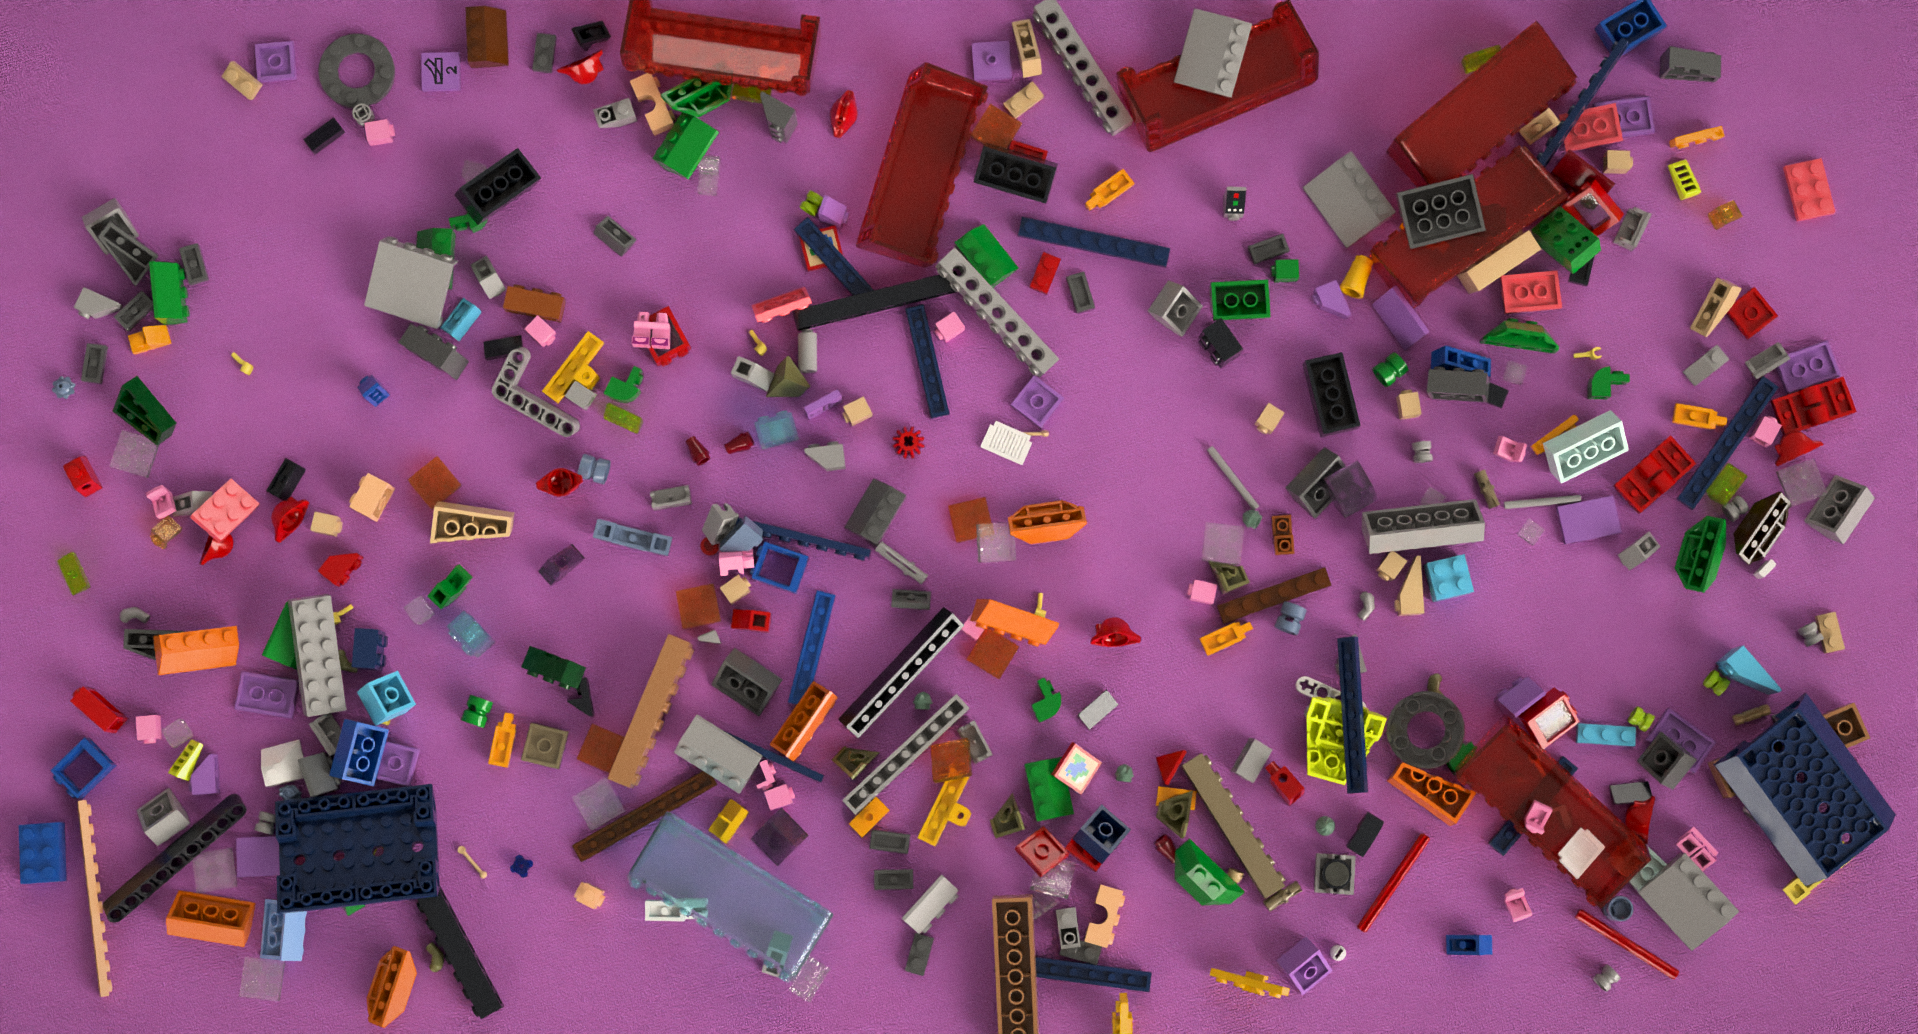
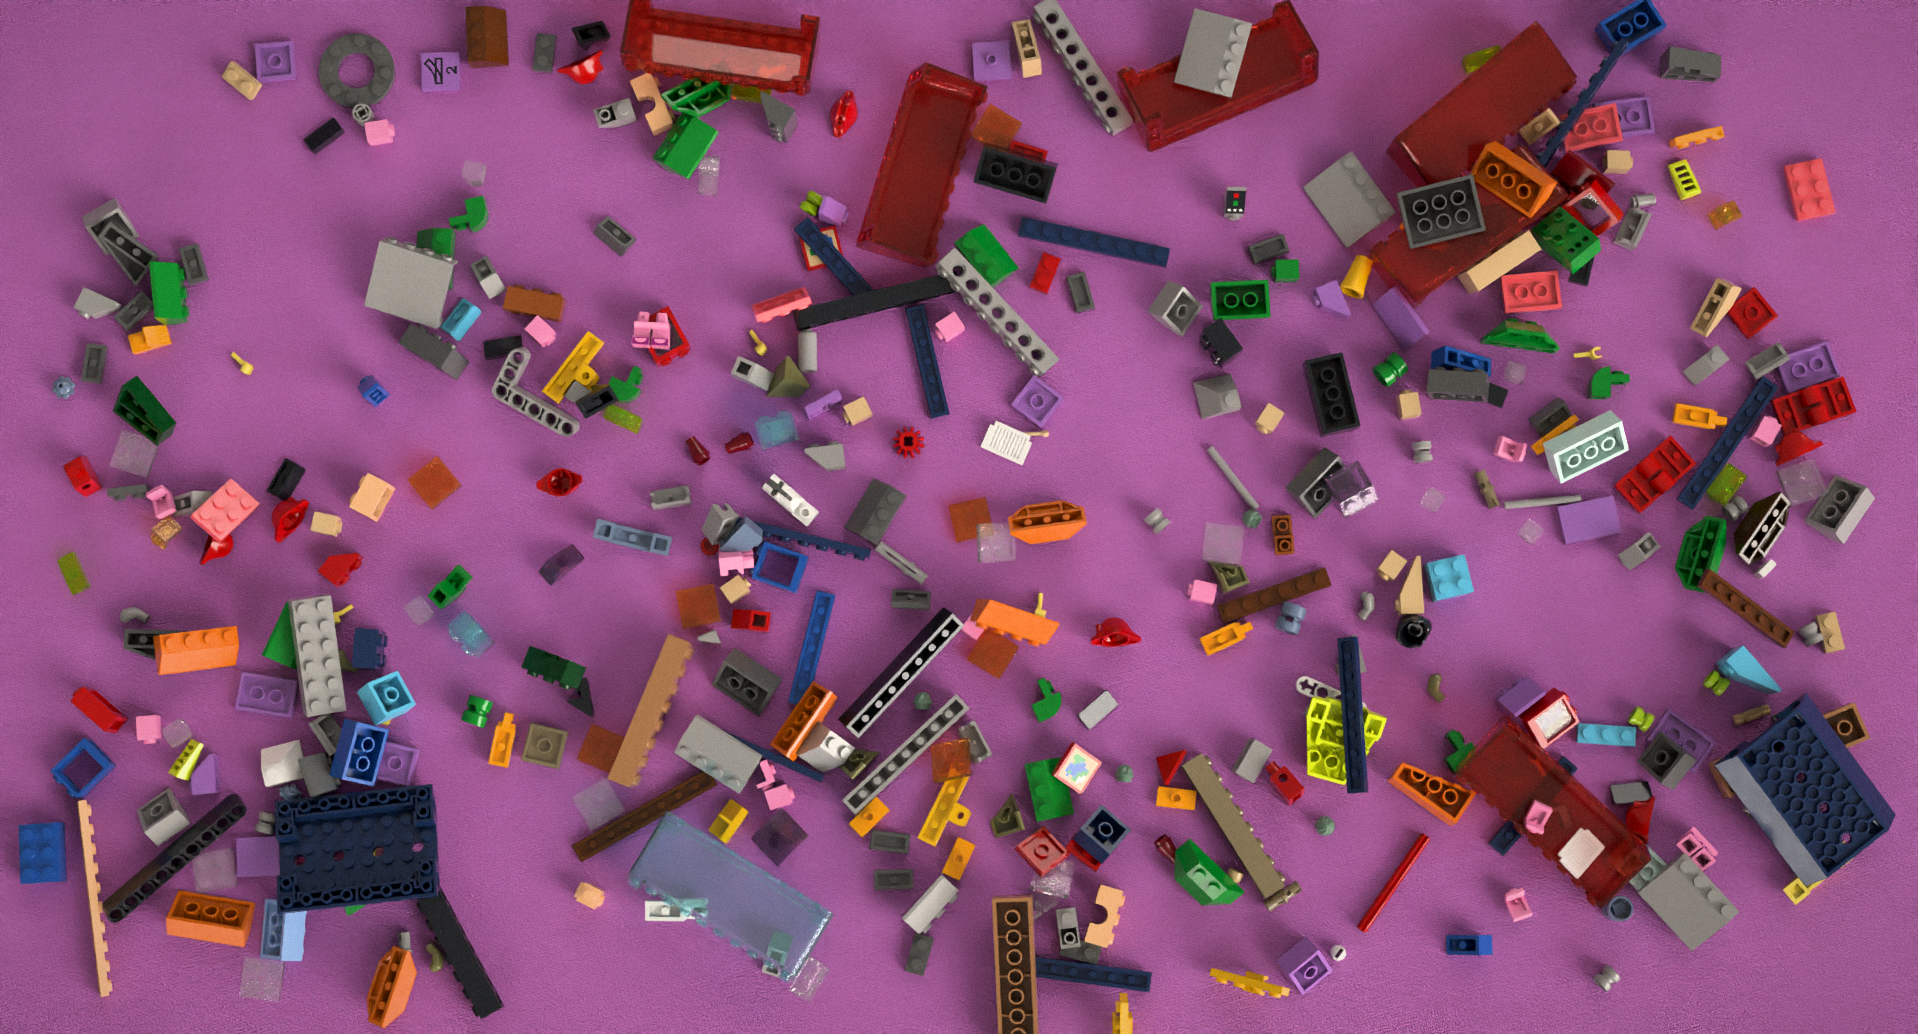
tan wedge [430,501,515,543] -> none
black brick [454,148,541,225] -> none
tan hinge [458,846,487,879] -> none
clear blue plate [510,855,533,878] -> none
sand blue wheel [578,454,611,485] -> none
tan plate [1003,81,1044,120] -> none
light orange hinge [1085,169,1135,211] -> none
olive slope [1156,791,1193,839] -> none
piece [1314,853,1356,895] -> none
black slope [1346,812,1384,857] -> none
light grey brick [1362,499,1485,554] -> none
dark grey plate [1387,691,1465,769] -> none
red axle [1575,909,1679,979] -> none
none -> dark grey plate [107,484,151,501]
none -> light grey pin [397,932,413,954]
none -> black slope [575,384,619,419]
none -> white plate [762,474,819,527]
none -> light grey slope [796,722,855,773]
none -> light orange plate [942,837,976,880]
none -> light grey wheel [1144,508,1171,535]
none -> light grey slope [1193,374,1241,419]
none -> black hair [1396,614,1432,648]
none -> orange slope [1470,141,1557,218]
none -> dark grey slope [1528,398,1572,437]
none -> light grey pin [1630,193,1656,208]
none -> reddish brown plate [1697,569,1795,648]

